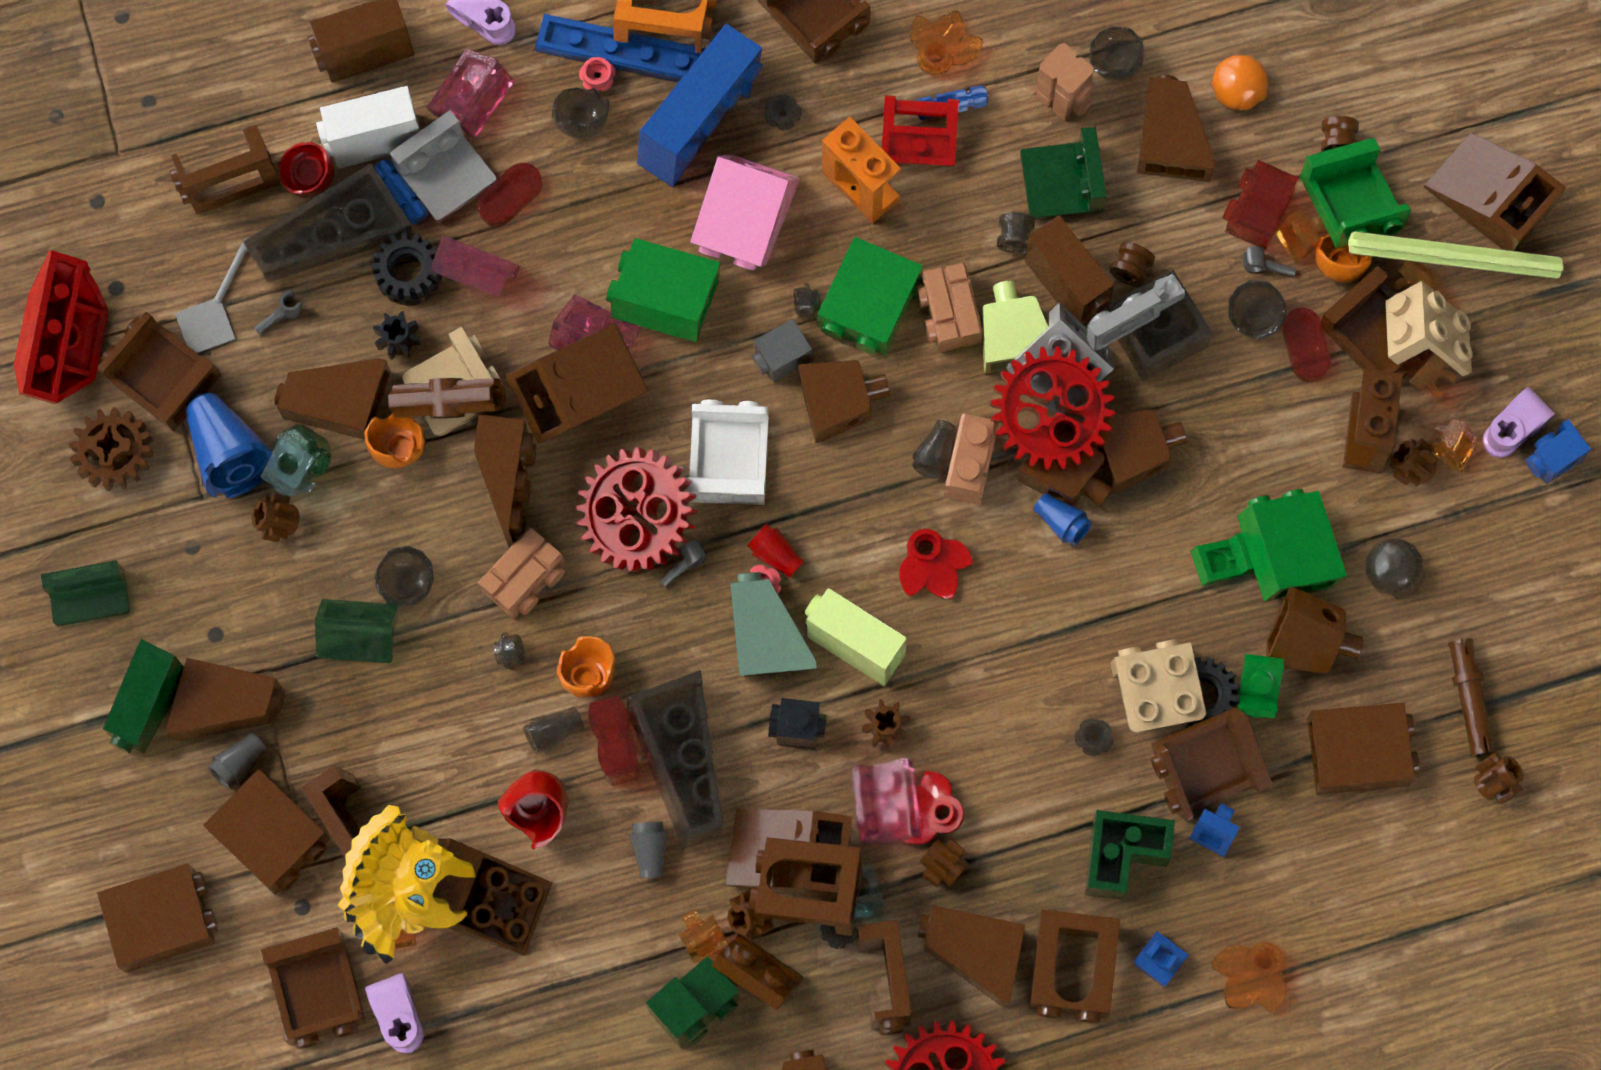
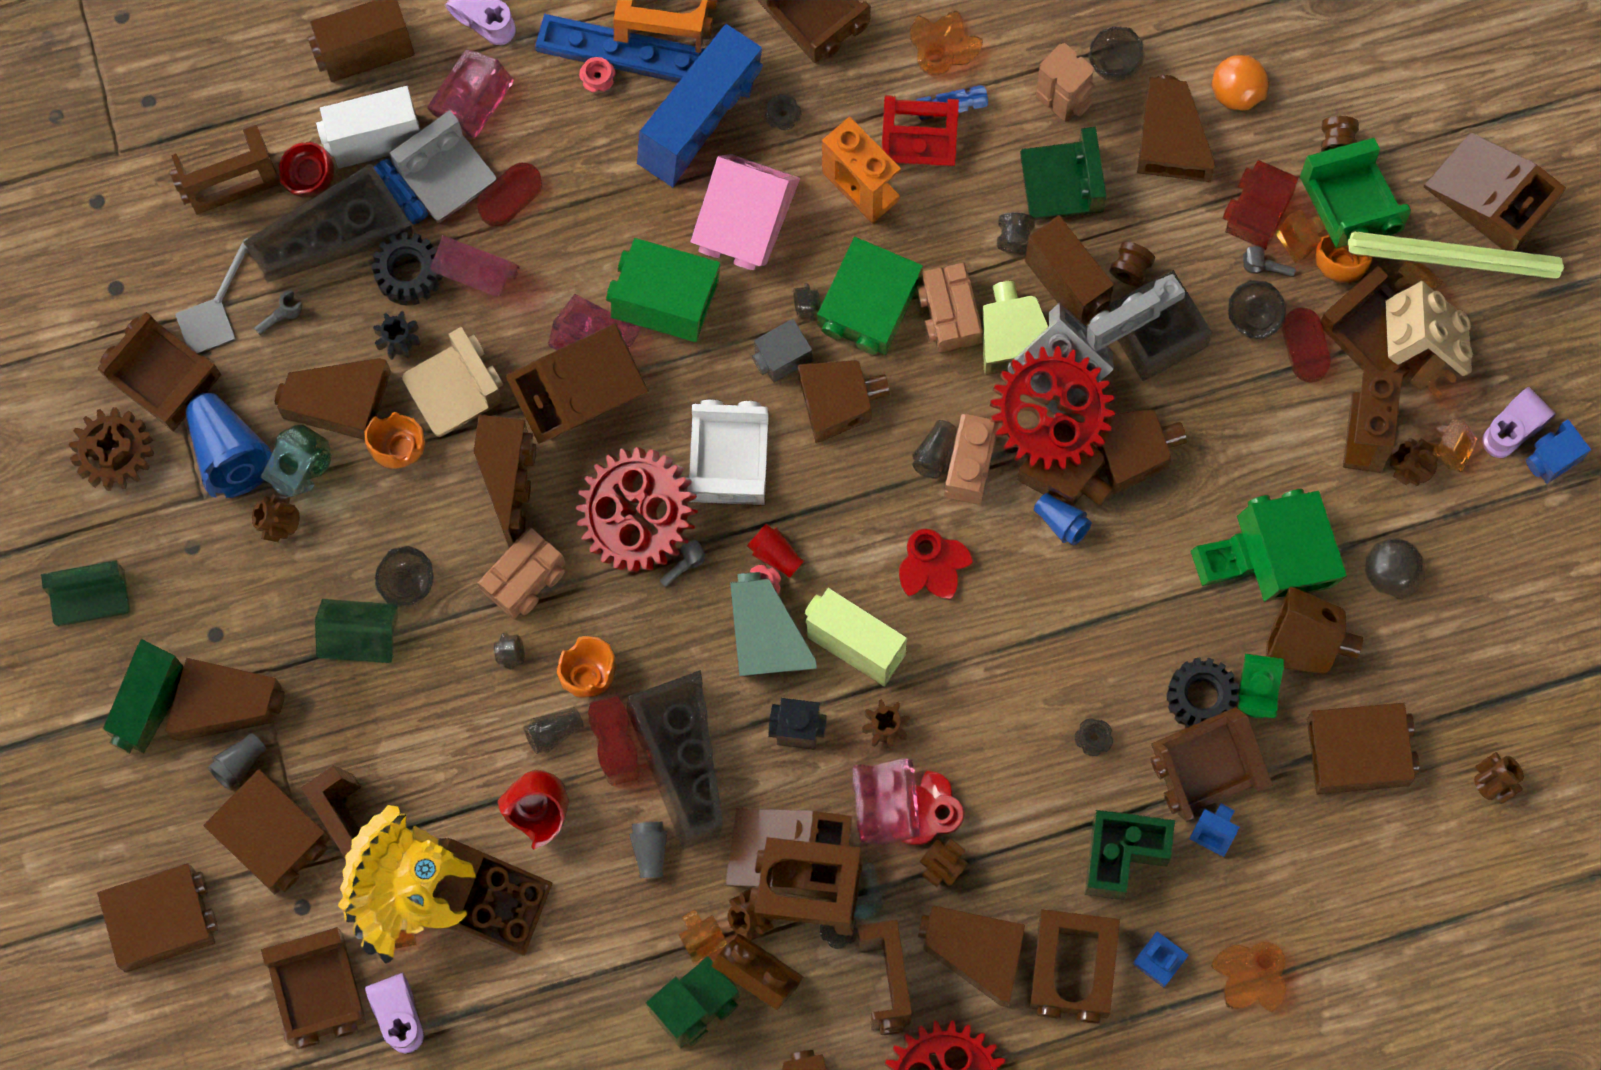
red wedge [13,250,109,404] -> none
reddish brown piece [388,378,506,419] -> none
clear smoke hair [552,87,609,140] -> none
tan bracket [1110,639,1206,733] -> none
reddish brown pin [1448,638,1496,757] -> none

